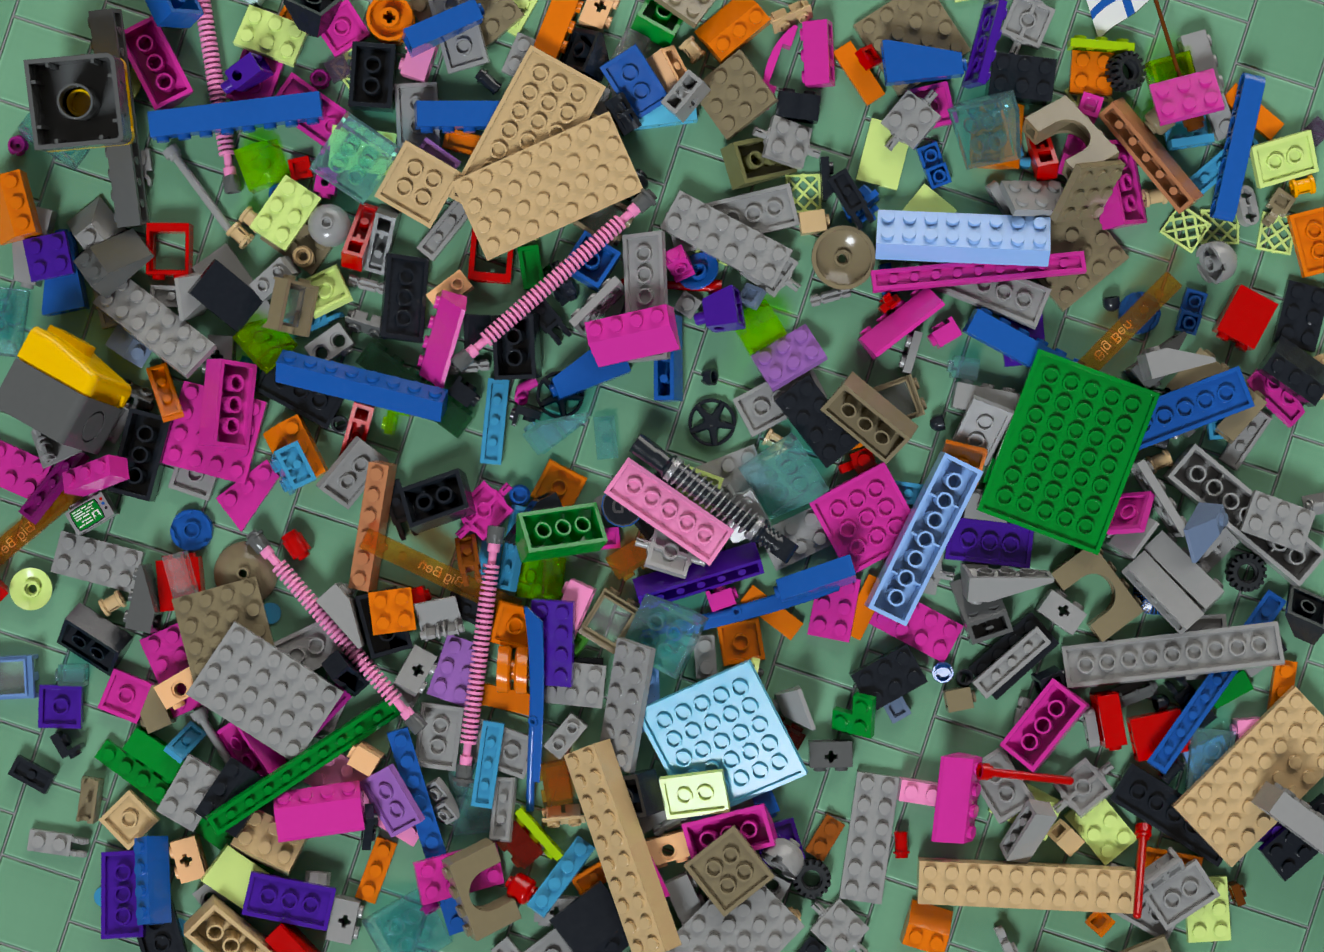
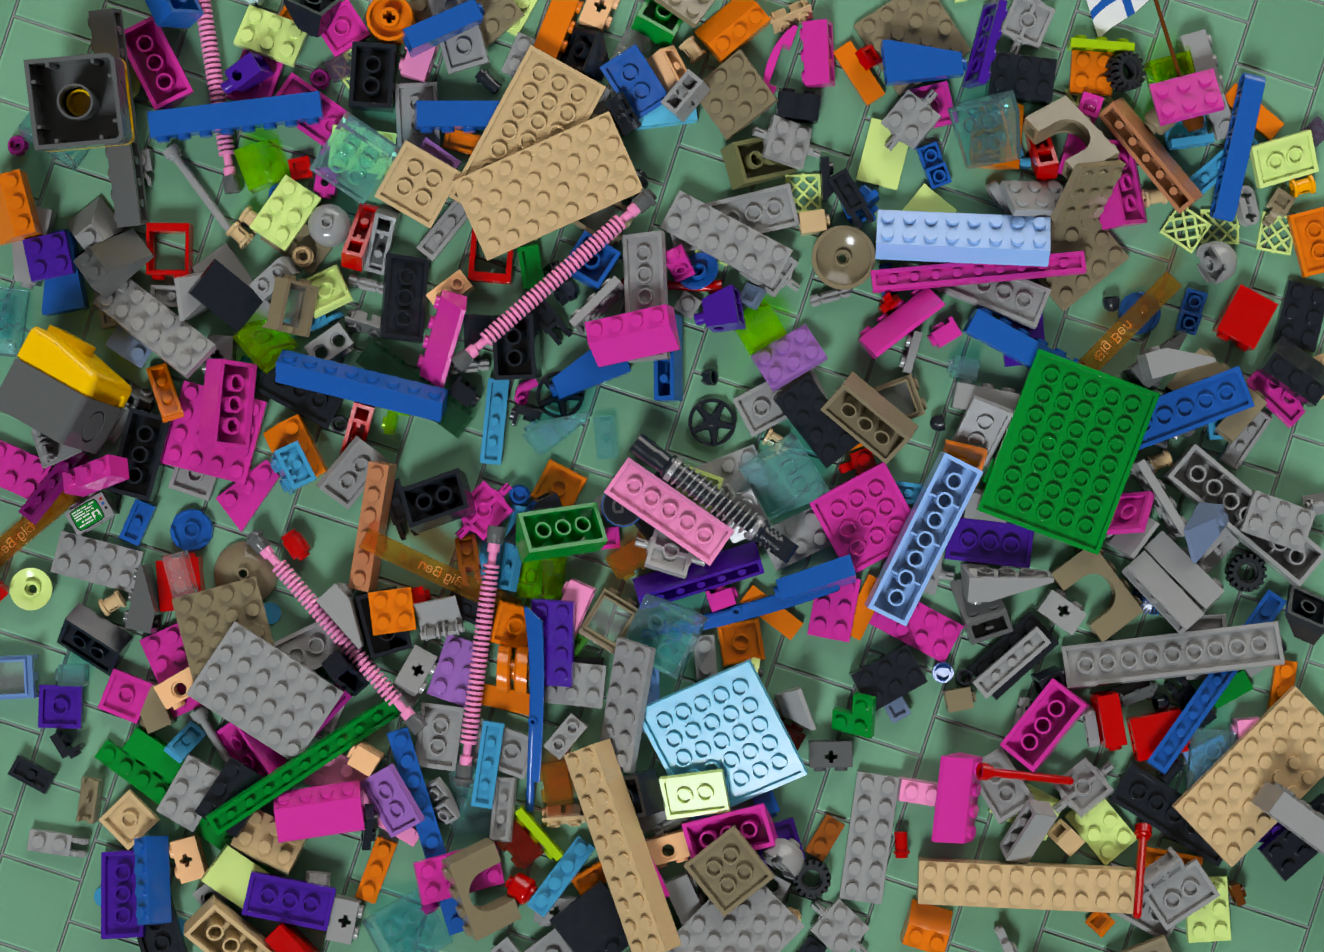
none -> blue plate [119,498,157,546]

